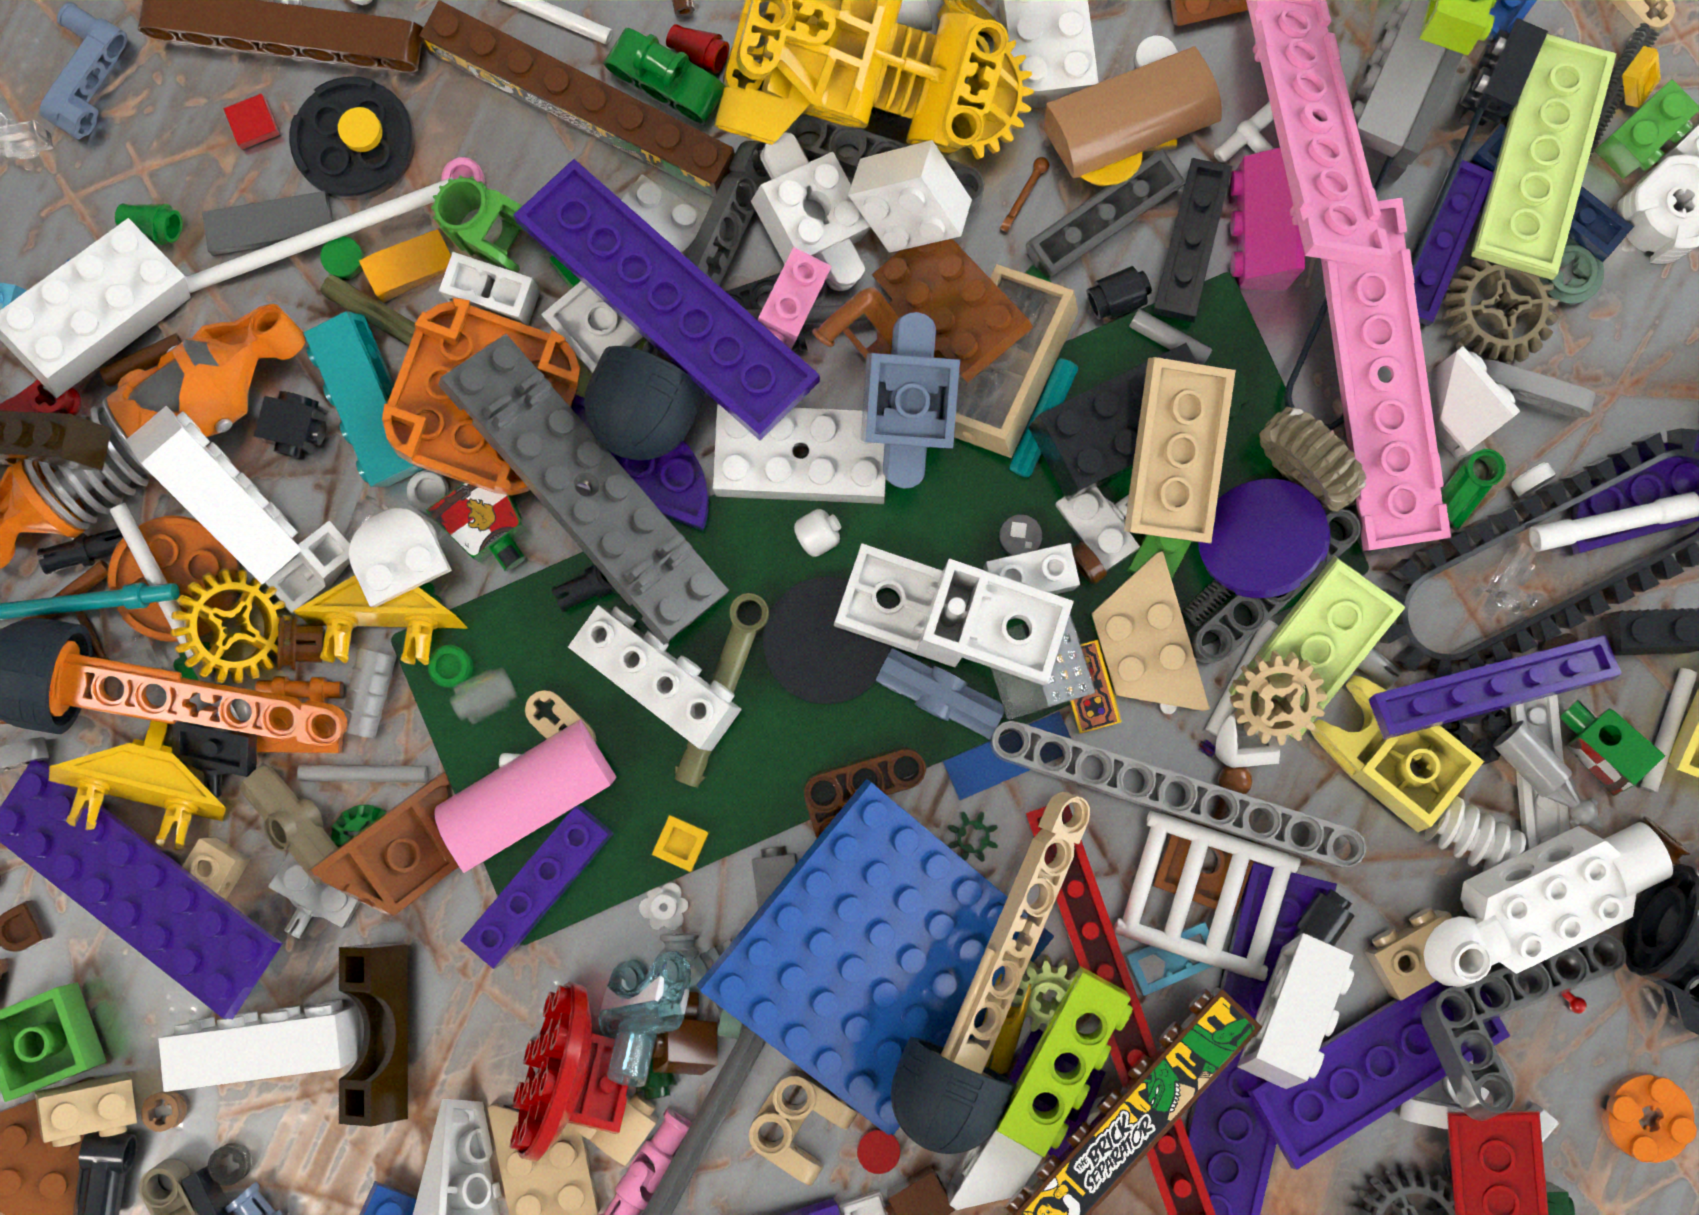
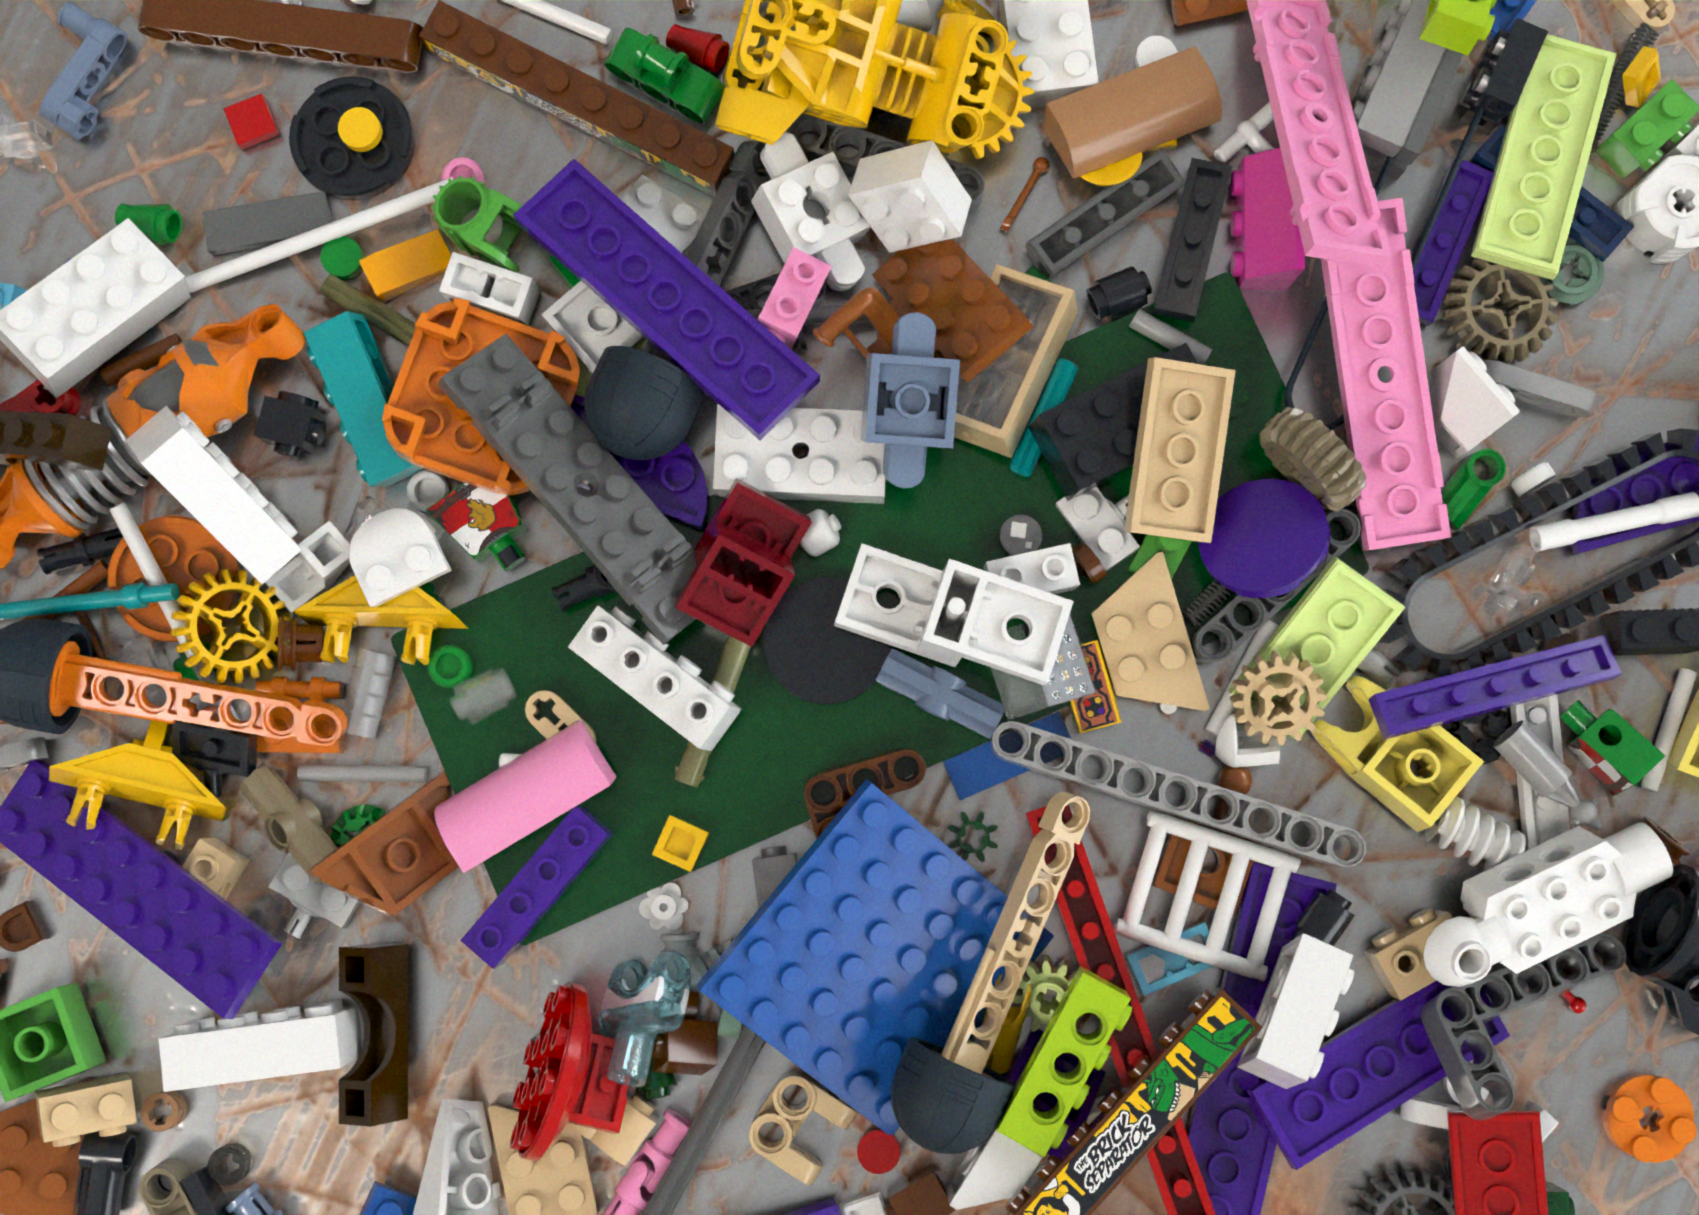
none -> dark red bracket [675,478,812,647]

